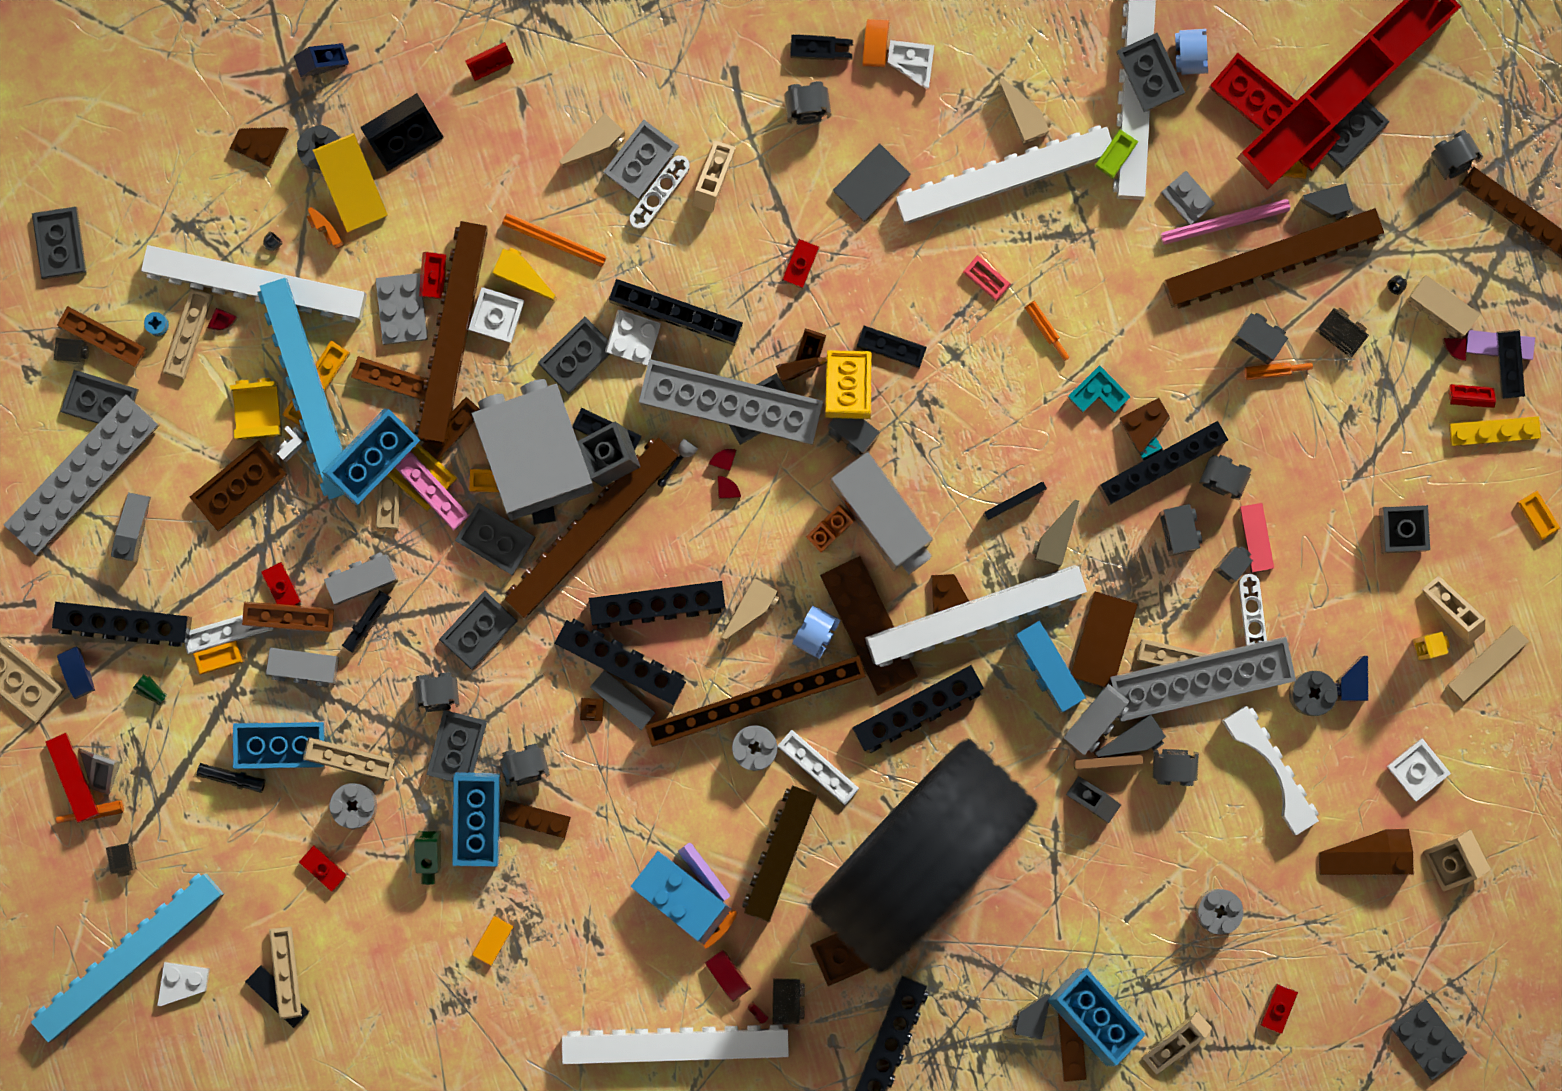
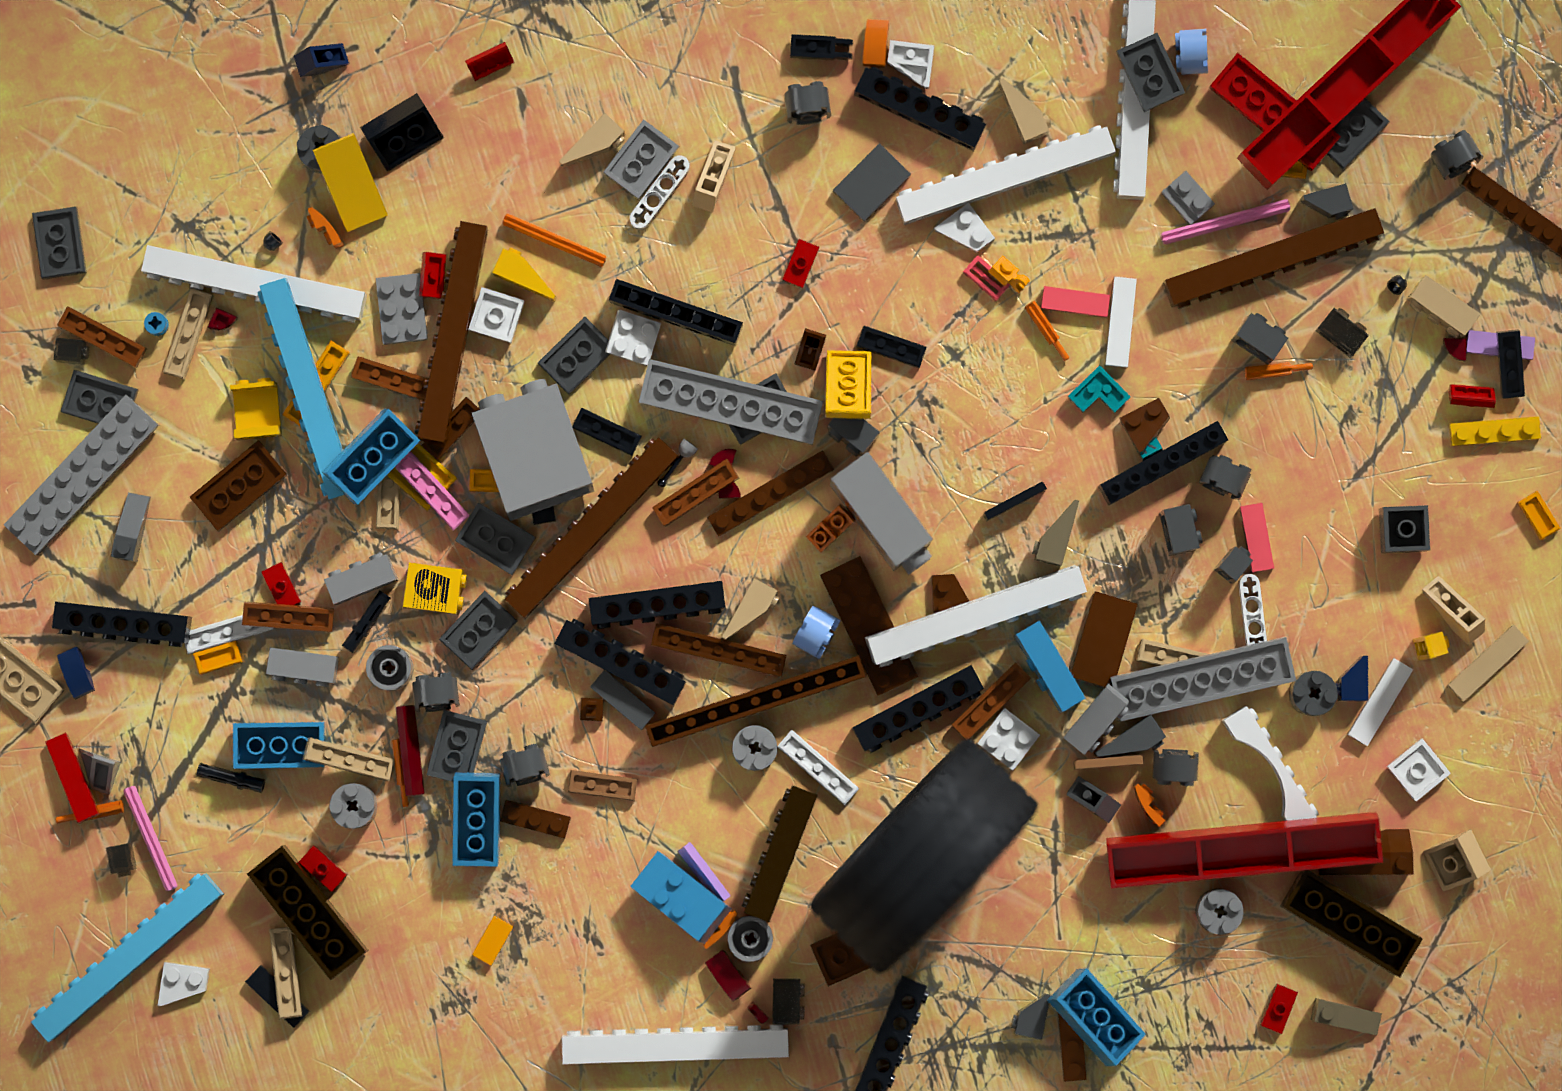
dark green cone [133,674,167,705] -> none
reddish brown wing [230,127,289,168] -> none
white bracket [277,426,306,462] -> none
dark green torso [414,831,441,885] -> none
dark grey brick [577,421,640,487] -> none
reddish brown slope [776,357,827,381] -> none
lime tile [1094,129,1138,179] -> none
tan slope [1142,1011,1212,1074] -> none
dark grey plate [1389,999,1467,1080] -> none
none -> bright pink axle [124,786,177,891]
none -> dark brown brick [247,845,369,980]
none -> light grey brick [366,645,414,691]
none -> orange axle [392,738,409,807]
none -> dark red tile [396,705,425,796]
none -> yellow panel [403,562,467,615]
none -> medium nougat tile [568,770,638,801]
none -> reddish brown plate [651,623,787,677]
none -> dark orange plate [652,459,740,527]
none -> reddish brown plate [707,450,834,537]
none -> light grey brick [728,915,773,962]
none -> black brick [854,67,986,151]
none -> white wing [934,203,995,252]
none -> dark orange plate [951,662,1031,740]
none -> white plate [977,708,1040,771]
none -> light orange plate [988,256,1030,293]
none -> coral tile [1041,286,1110,318]
none -> white tile [1105,277,1137,368]
none -> red piece [1106,812,1383,889]
none -> orange slope [1133,783,1166,827]
none -> dark brown brick [1280,870,1423,978]
none -> dark tan slope [1311,998,1382,1035]
none -> white tile [1347,658,1413,746]

